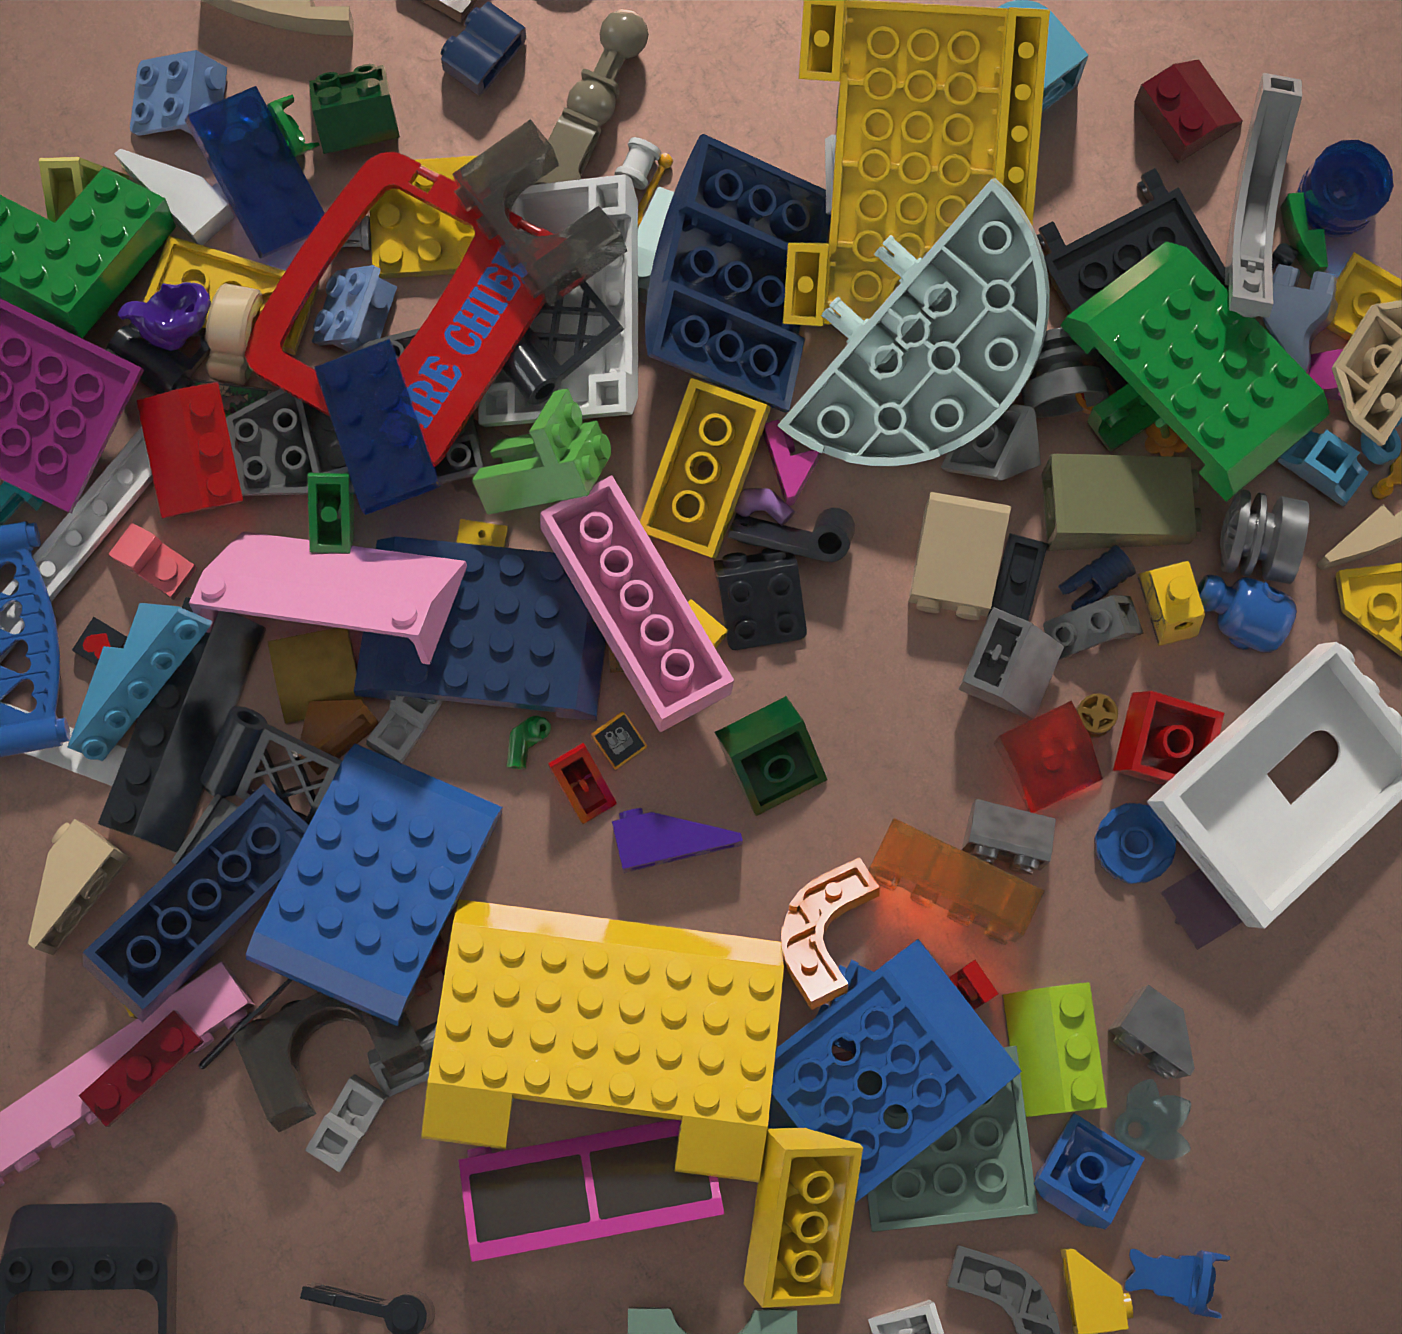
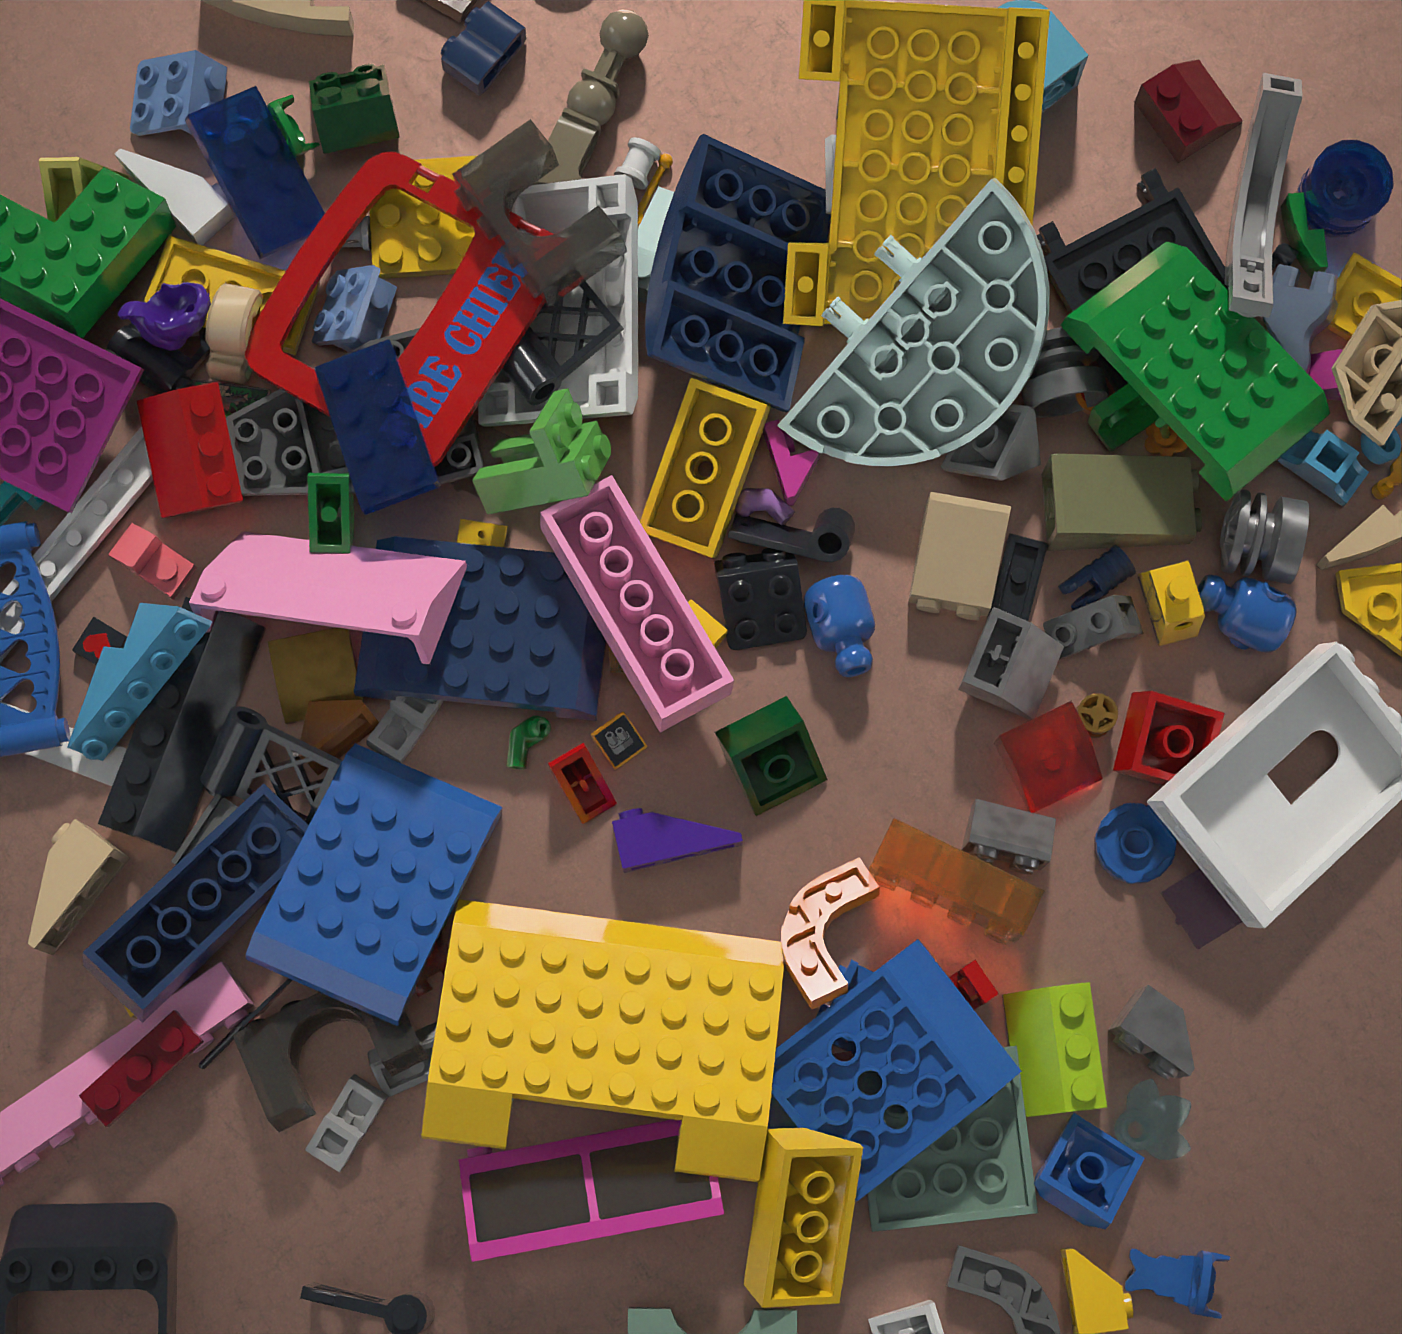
none -> blue piece [803,575,876,677]

